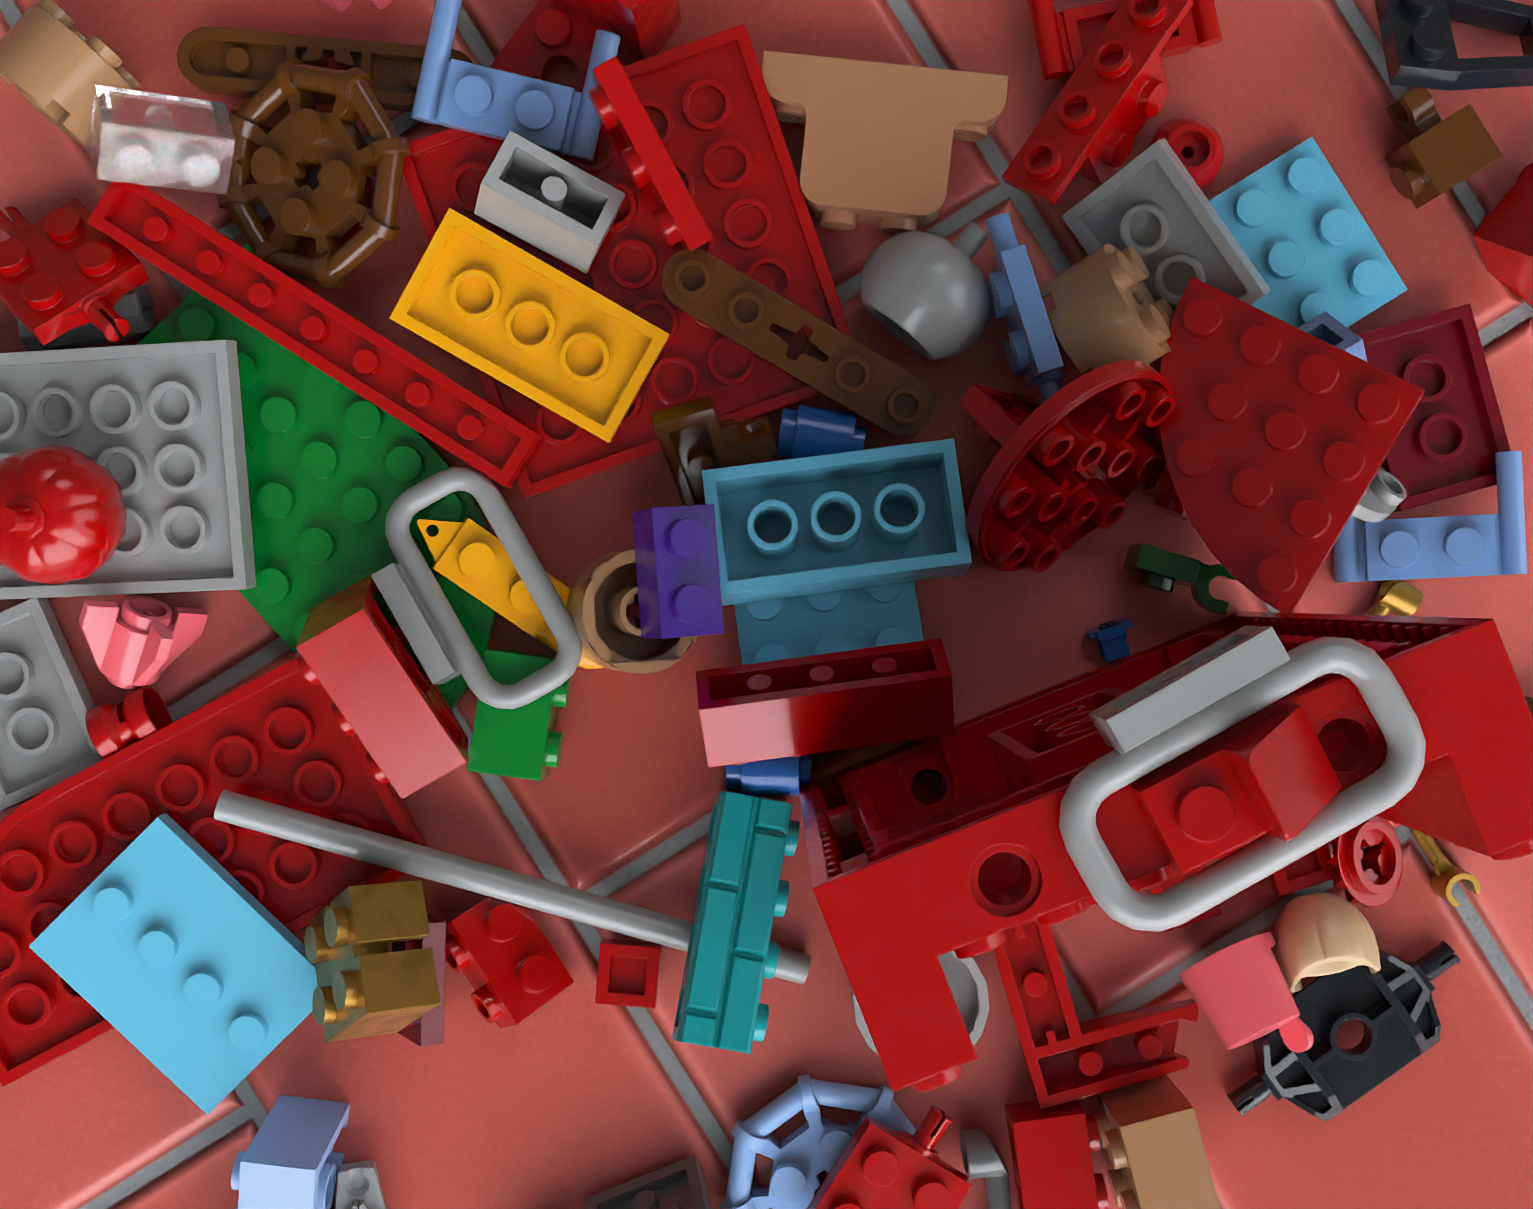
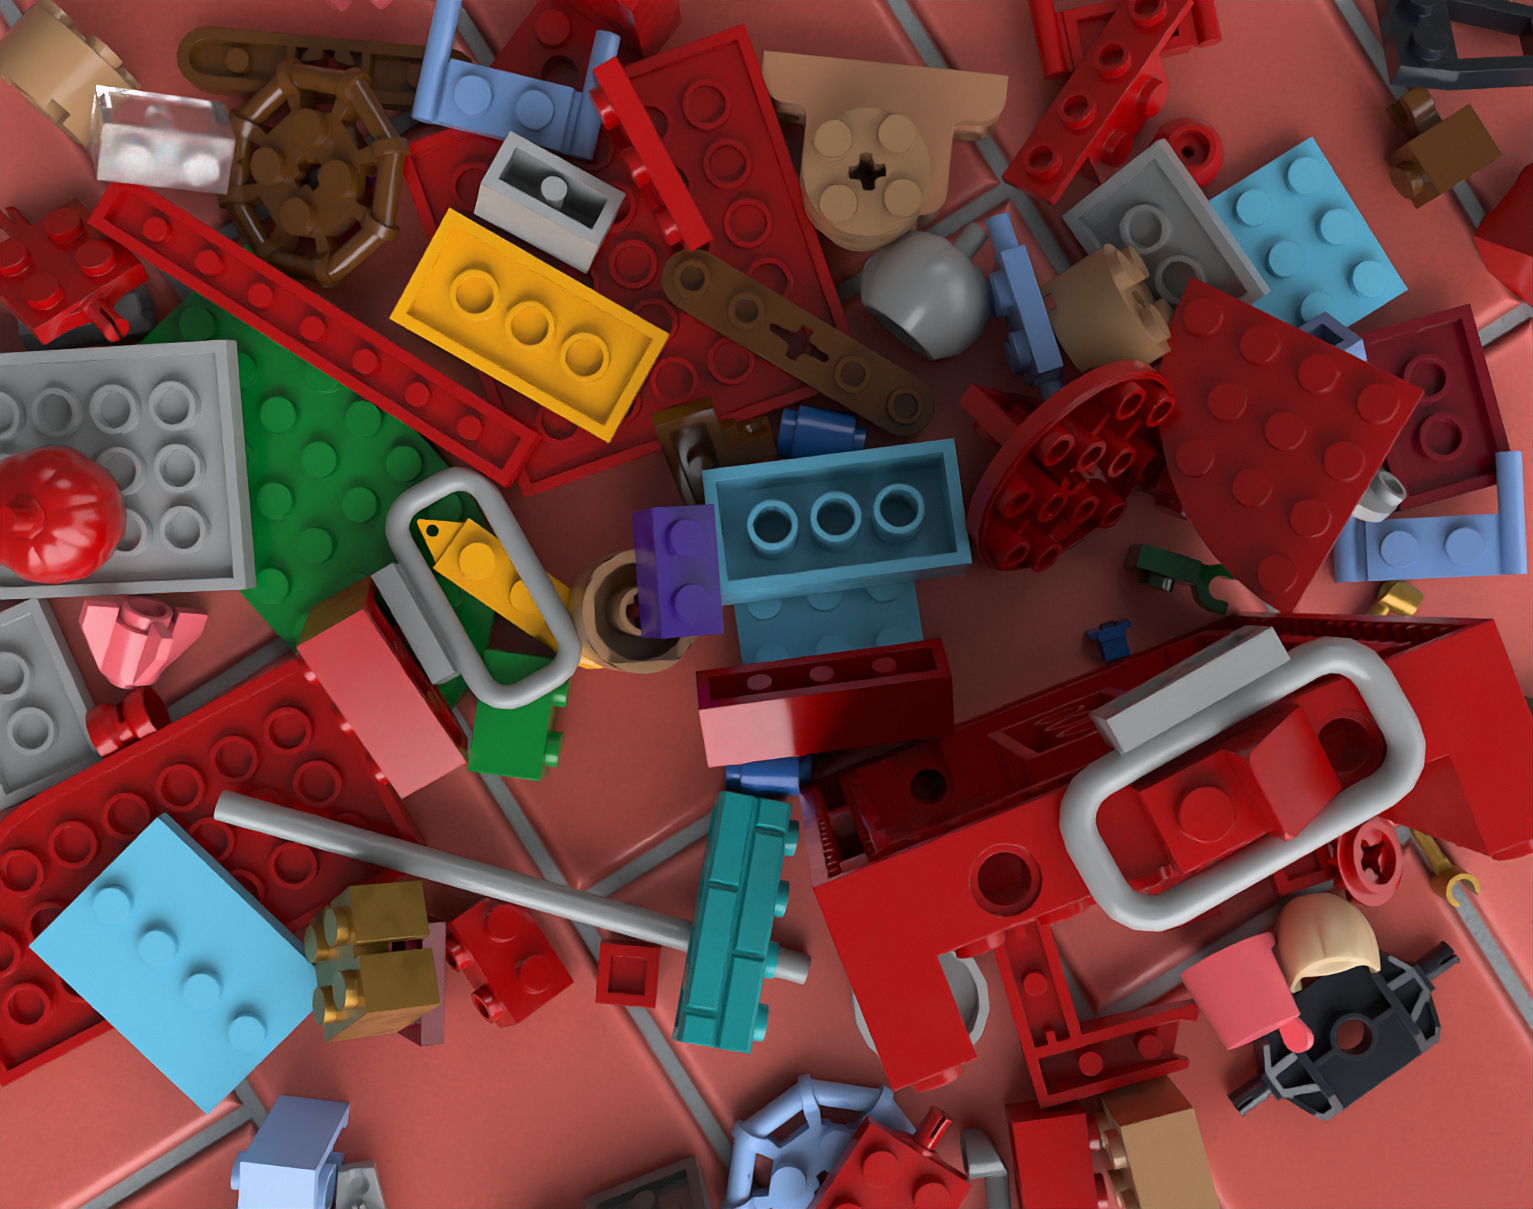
none -> medium nougat brick [802,107,932,252]

